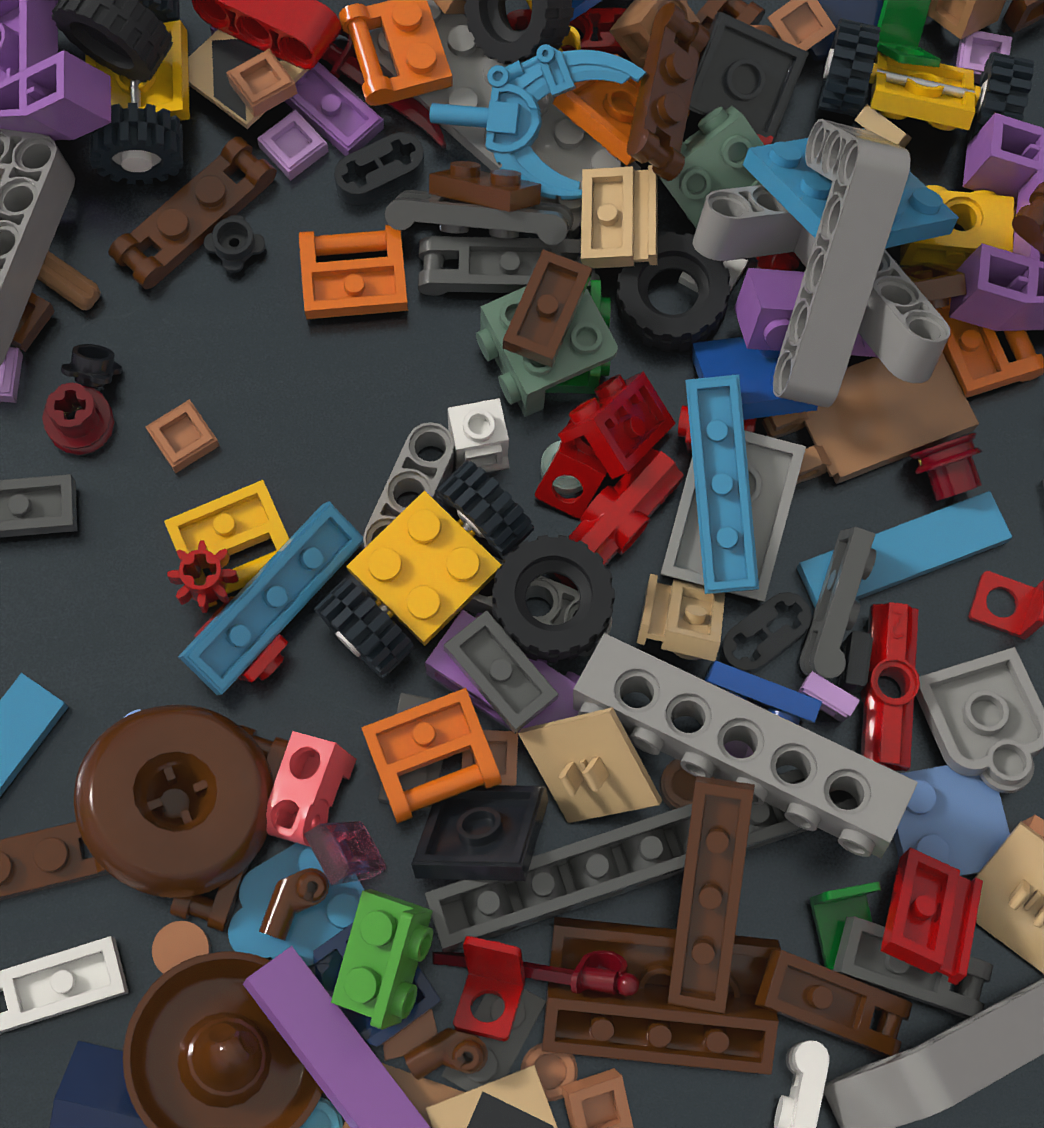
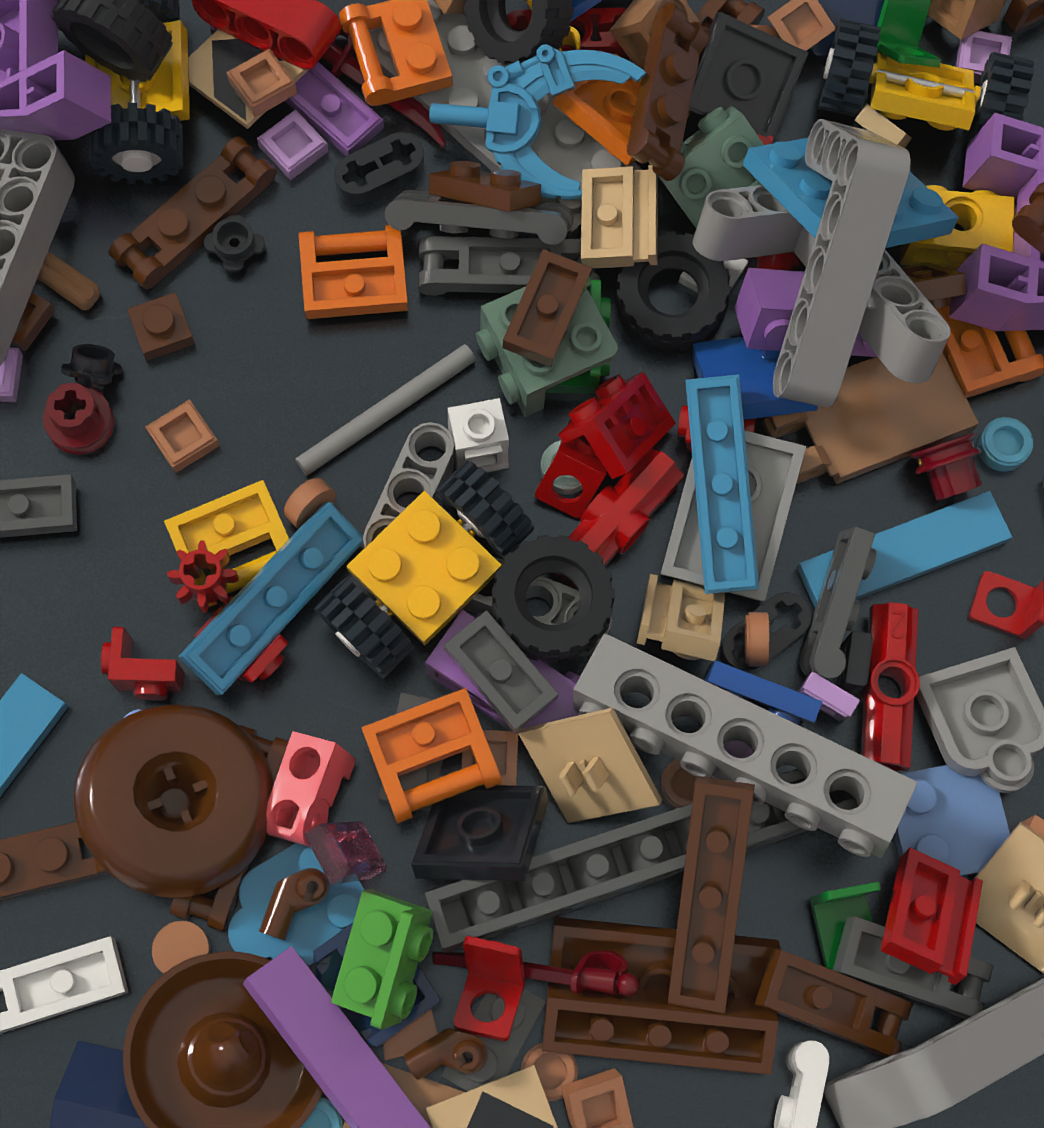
none -> red bracket [101,627,184,701]
none -> reddish brown plate [127,292,195,361]
none -> nougat tile [284,478,336,529]
none -> light grey bar [295,344,476,476]
none -> nougat tile [745,612,769,667]
none -> medium azure tile [977,417,1033,472]

